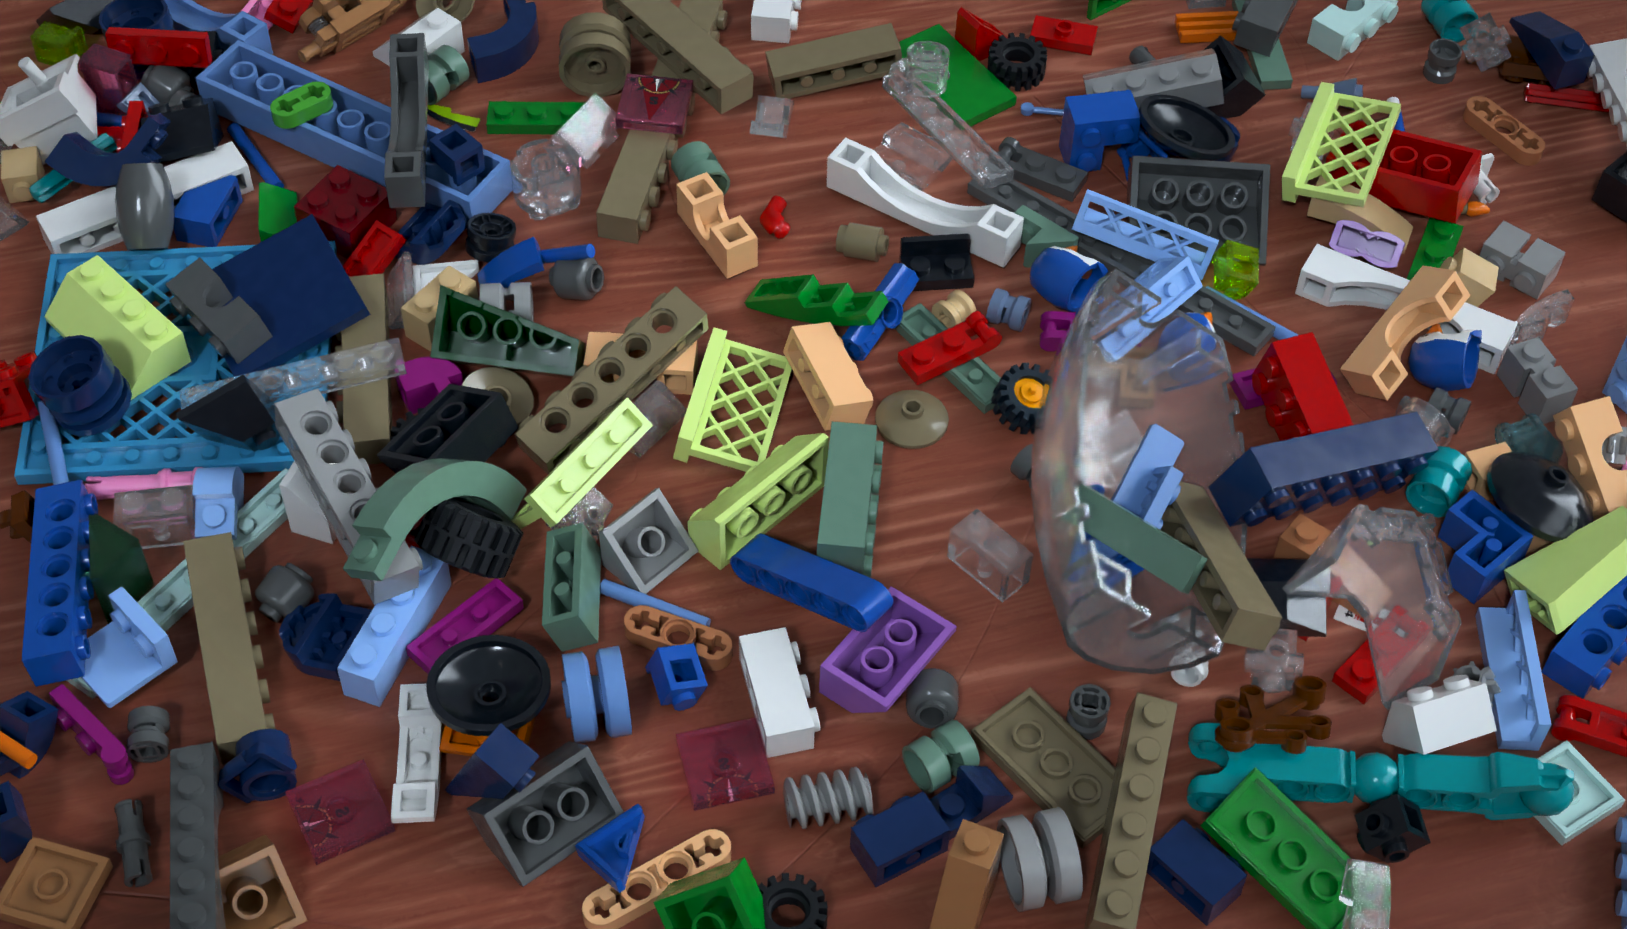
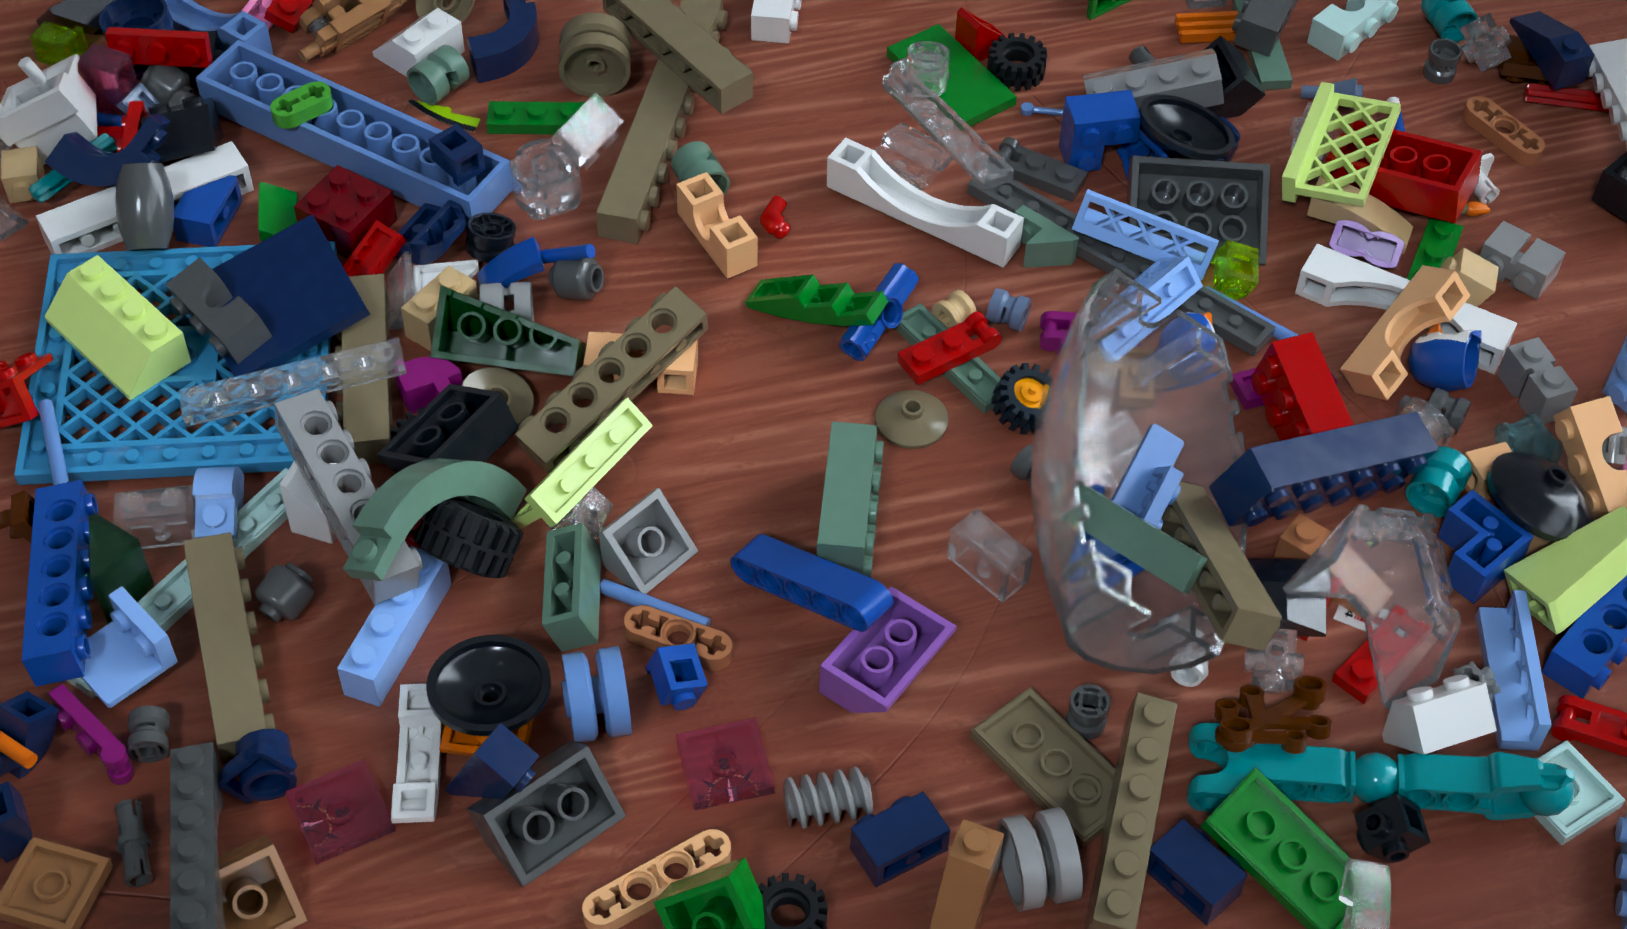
dark blue wheel [28,335,132,437] -> none
bright pink pin [85,467,203,502] -> none
black slope [176,375,281,452] -> none
blue bar [227,123,284,188] -> none
dark blue slope [279,593,373,681] -> none
dark grey arch [384,33,429,208] -> none
magenta plate [406,578,524,674] -> none
blue tile [574,804,645,893] -> none
clear pink tile [615,73,693,134] -> none
clear slope [629,380,687,458] -> none
yellowish green fence [673,327,792,472] -> none
yellowish green slope [687,433,829,570] -> none
white brick [739,627,820,758] -> none
clear slope [750,95,794,139] -> none
dark tan brick [765,23,903,101] -> none
light nougat brick [783,322,874,431] -> none
dark tan brick [836,222,889,262] -> none
black bracket [899,234,974,292] -> none
sand green wheel [902,719,980,794] -> none
dark grey head [906,668,959,729] -> none
dark blue slope [929,765,1013,841] -> none
red plate [1030,15,1098,55] -> none
blue piece [1030,246,1108,312] -> none
clear slope [1509,289,1575,346] -> none

